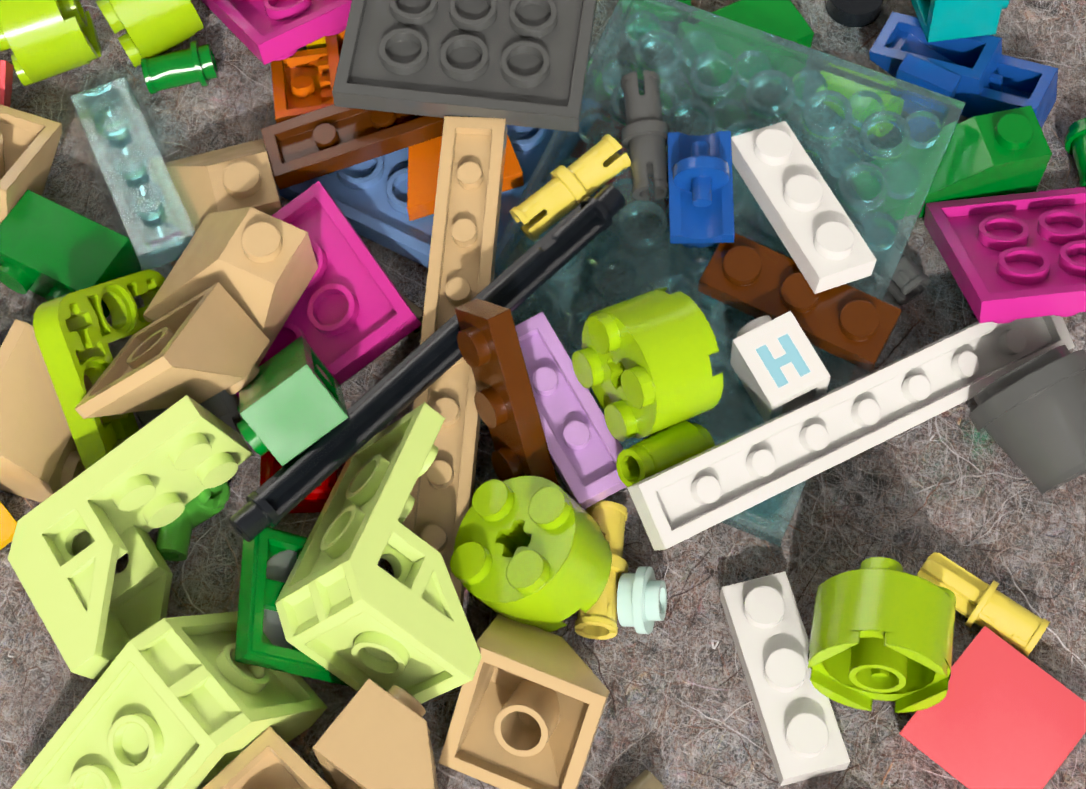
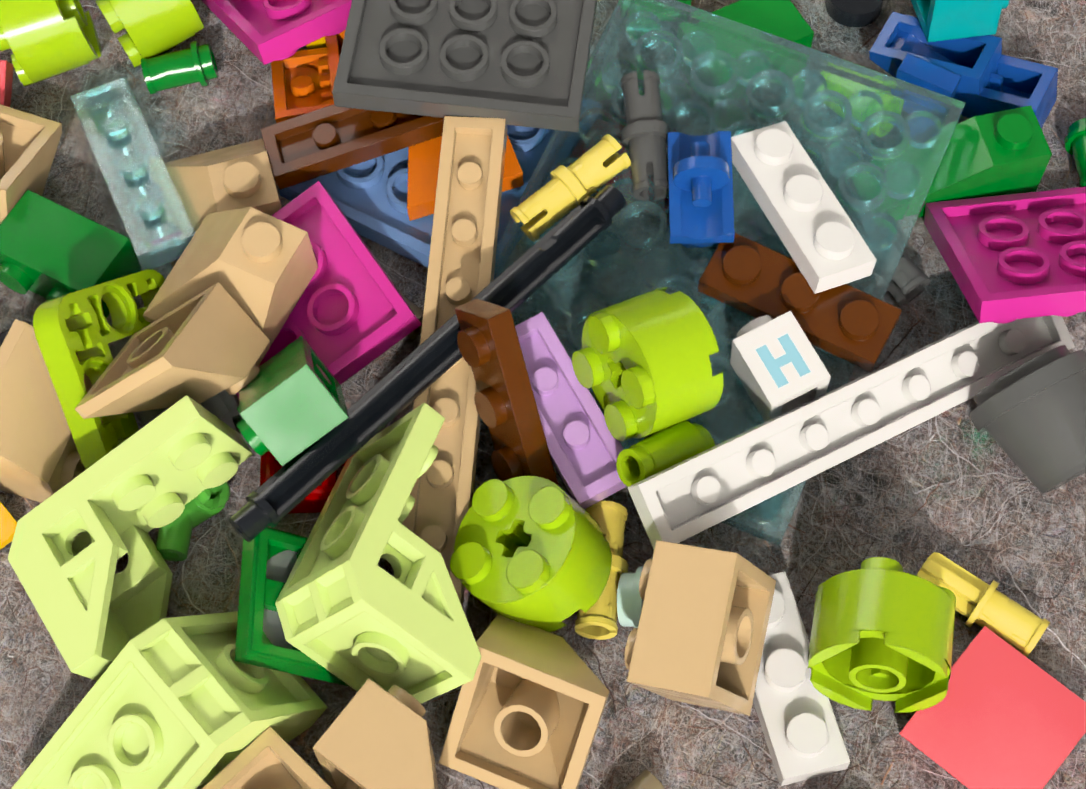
none -> tan brick [624,540,776,716]

